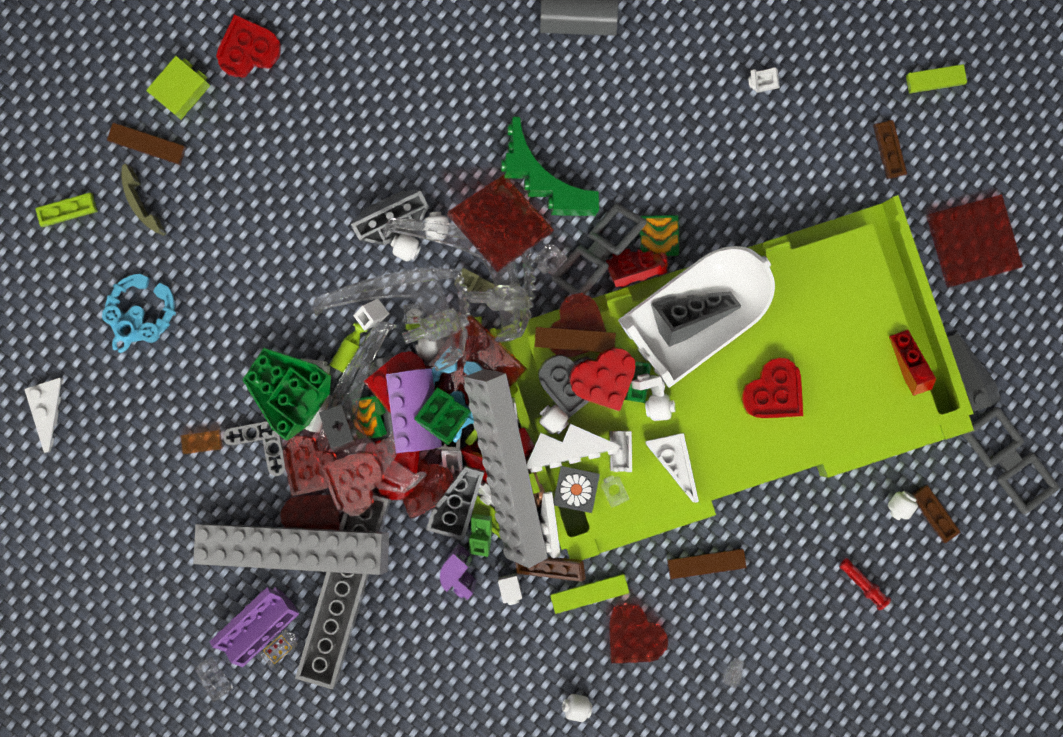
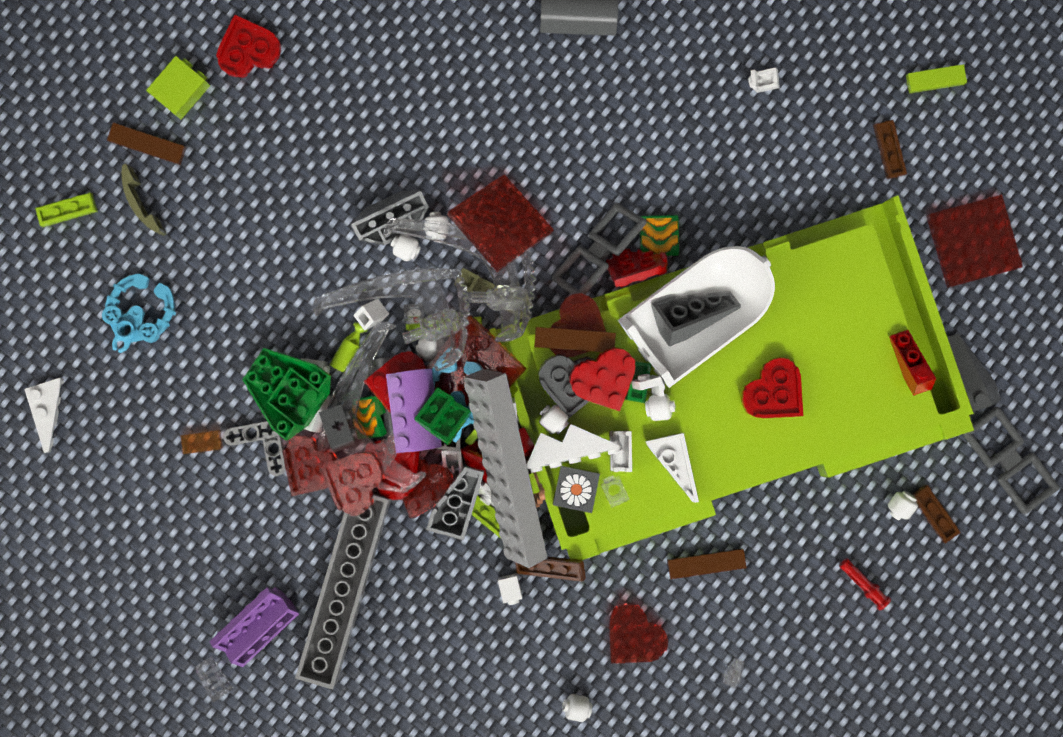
light grey brick [193,523,389,575] -> none
clear slope [259,630,298,668] -> none
clear red plate [280,494,340,530] -> none
medium lavender brick [440,544,477,600] -> none
bright green slope [469,514,492,557] -> none
green arch [501,117,599,216] -> none
clear brick [533,243,567,275] -> none
white wing [540,491,561,558] -> none
lime tile [550,573,629,614] -> none

